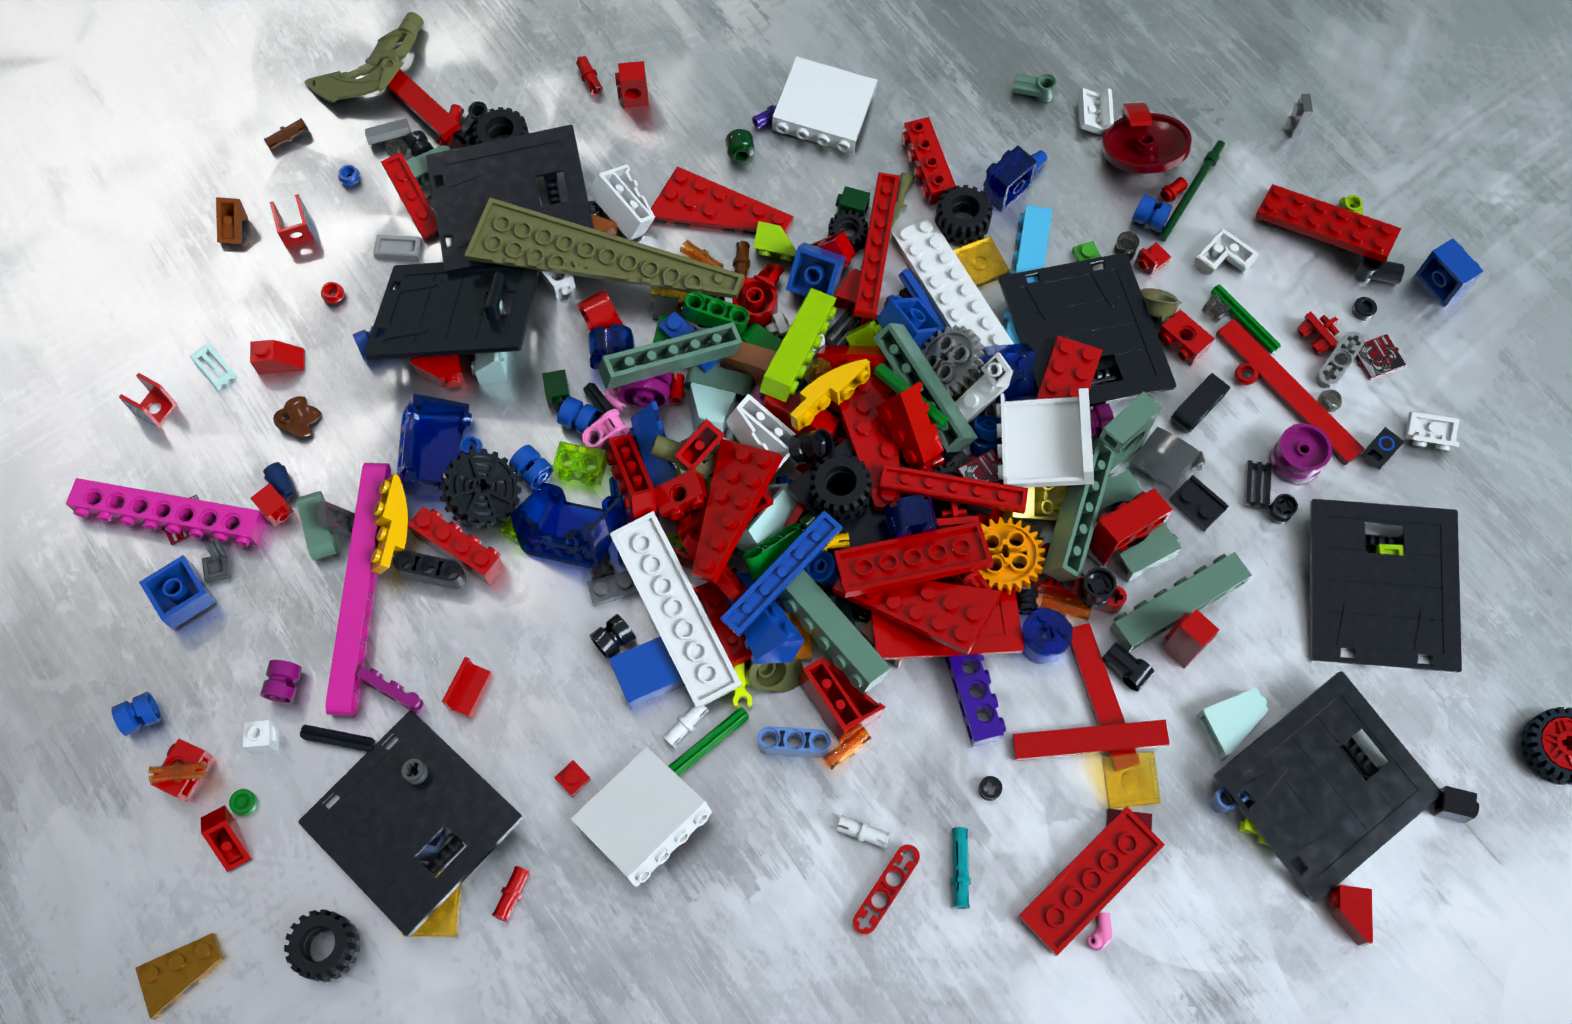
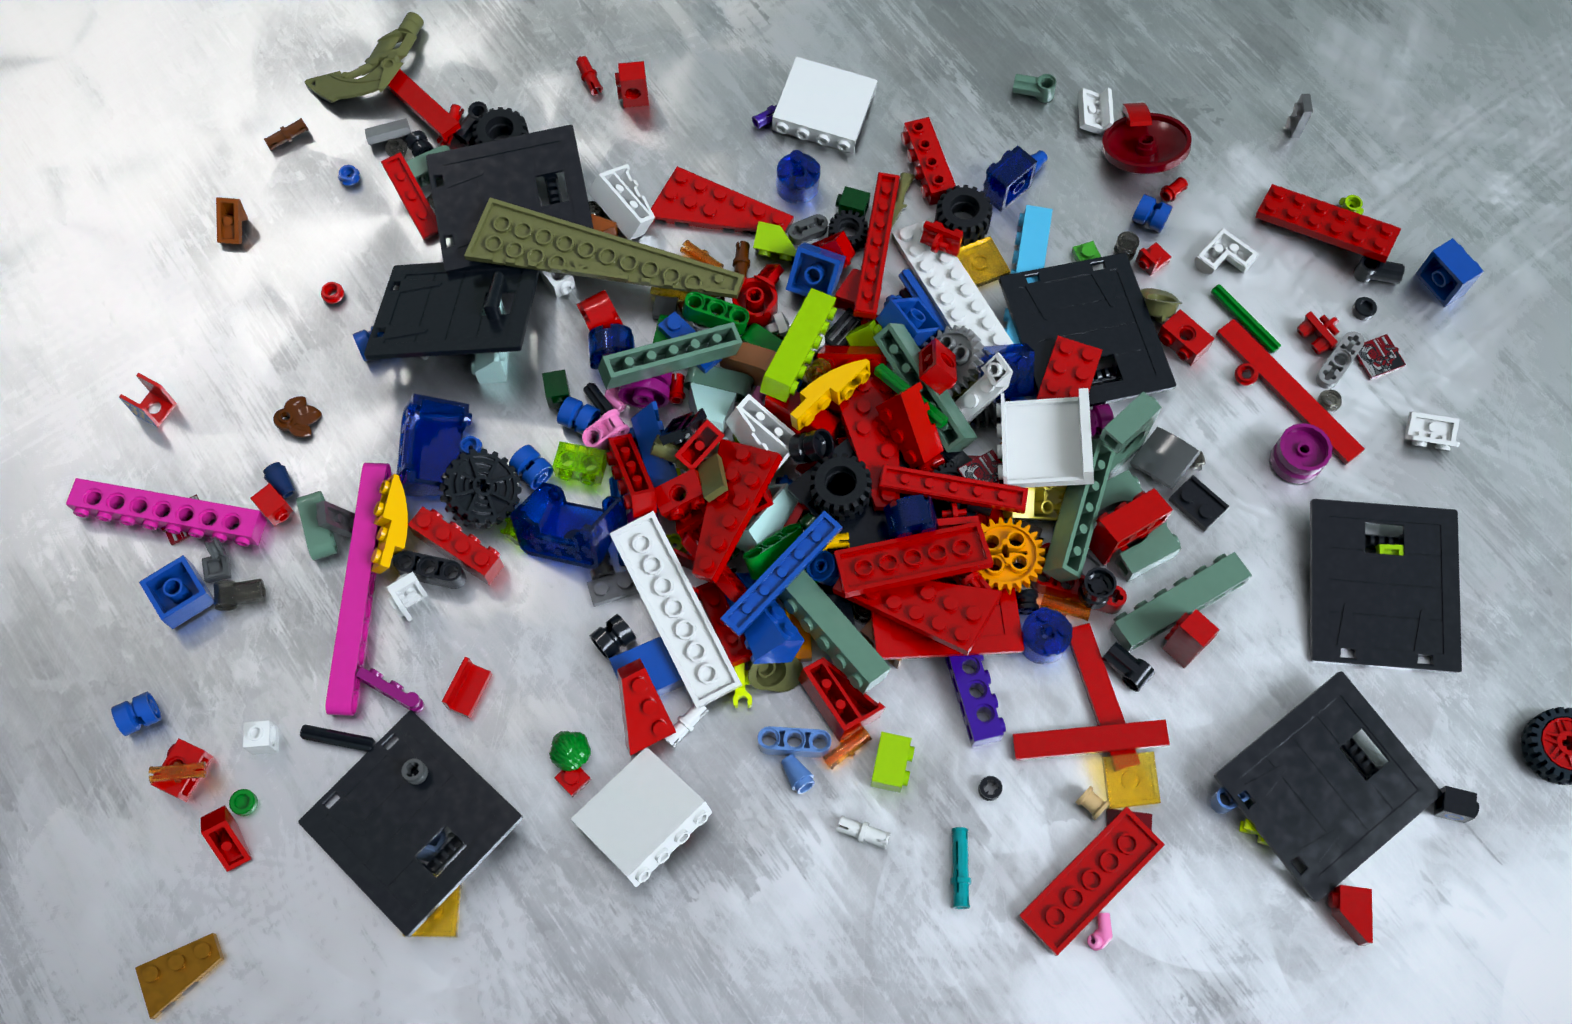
light aqua tile [190,343,237,390] -> none
red slope [250,339,305,375] -> none
magenta wheel [260,660,302,703] -> none
red piece [269,194,315,248] -> none
black tyre [284,909,360,982] -> none
light grey tile [373,235,422,260] -> none
red slope [411,355,466,388] -> none
red pin [492,866,530,922] -> none
green axle [668,707,749,776] -> none
dark green head [725,129,755,162] -> none
red beam [852,845,920,936] -> none
blue wheel [970,415,1002,457] -> none
dark green bar [1158,140,1225,241] -> none
black beam [1170,373,1231,433] -> none
light aqua slope [1197,688,1269,761] -> none
clear smoke wheel [1202,294,1231,323] -> none
black tile [1244,460,1272,510] -> none
black wheel [1267,494,1298,525] -> none
black brick [1361,427,1405,470] -> none
none -> clear smoke piece [213,579,266,611]
none -> white bracket [386,572,428,621]
none -> green hair [549,731,591,771]
none -> red wedge [617,658,676,756]
none -> black plate [659,408,707,446]
none -> olive tile [697,453,729,502]
none -> clear blue brick [776,150,820,204]
none -> medium blue cone [781,754,815,794]
none -> dark grey beam [788,214,828,245]
none -> lime brick [870,732,915,793]
none -> red brick [919,338,957,395]
none -> red hips [920,221,963,257]
none -> tan bush [1075,786,1110,820]

